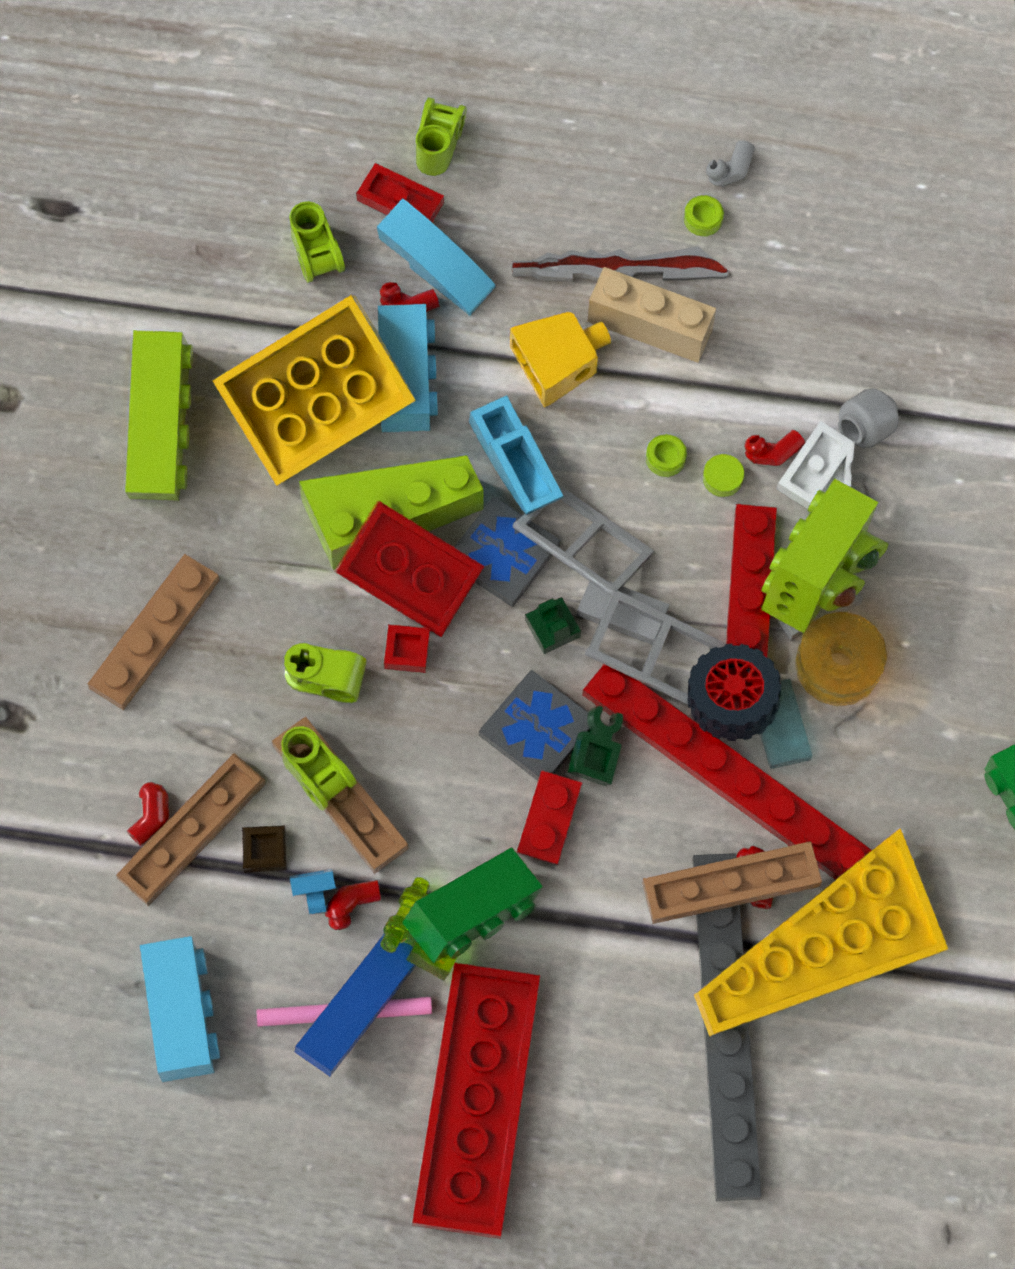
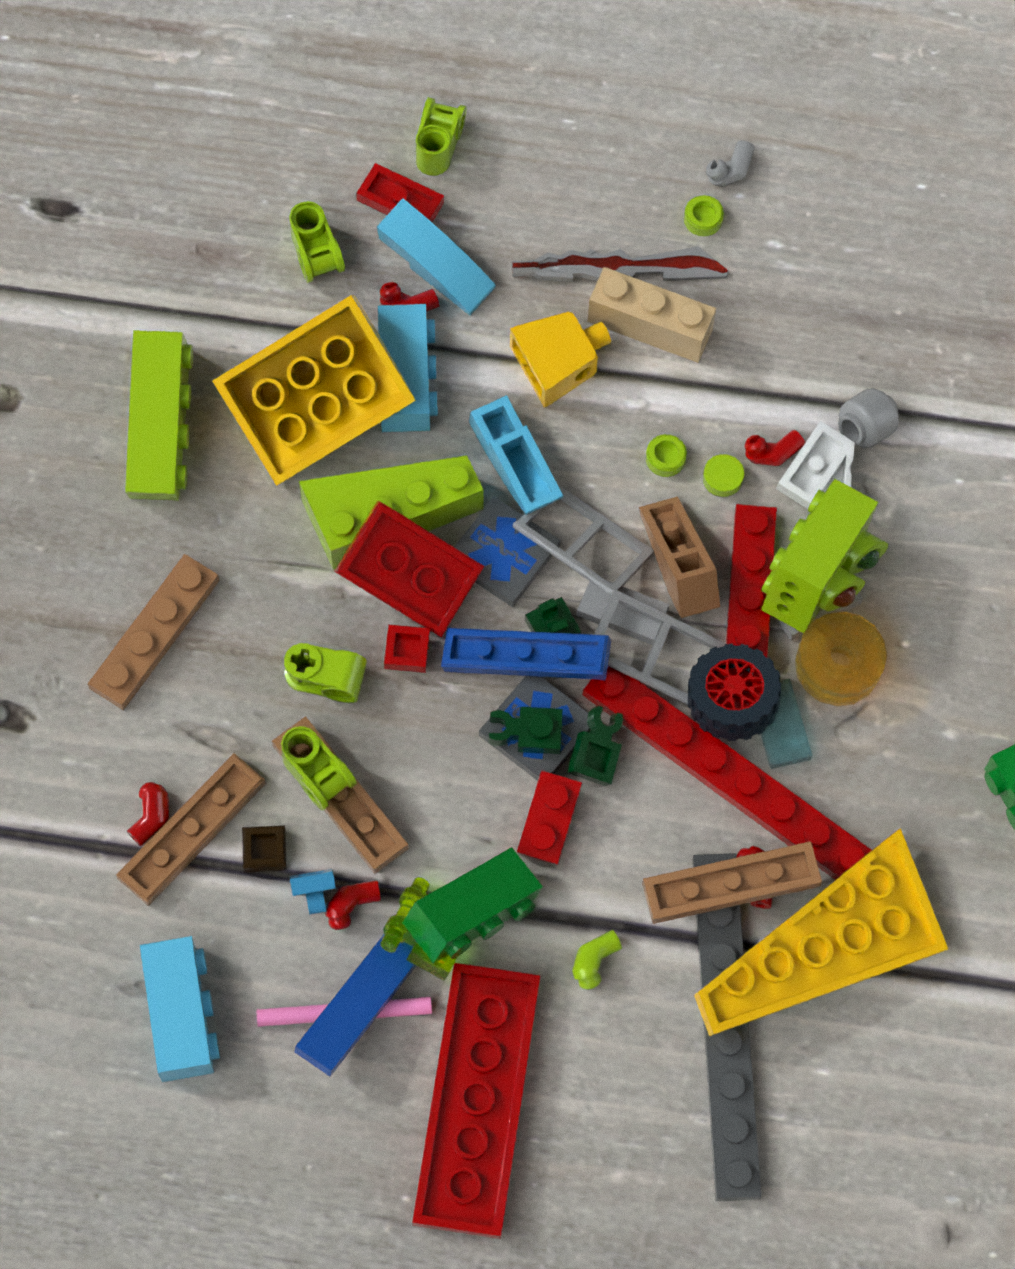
none -> blue tile [441,628,611,680]
none -> dark green plate [489,707,563,754]
none -> lime arm [572,930,622,990]
none -> medium nougat slope [639,496,721,618]

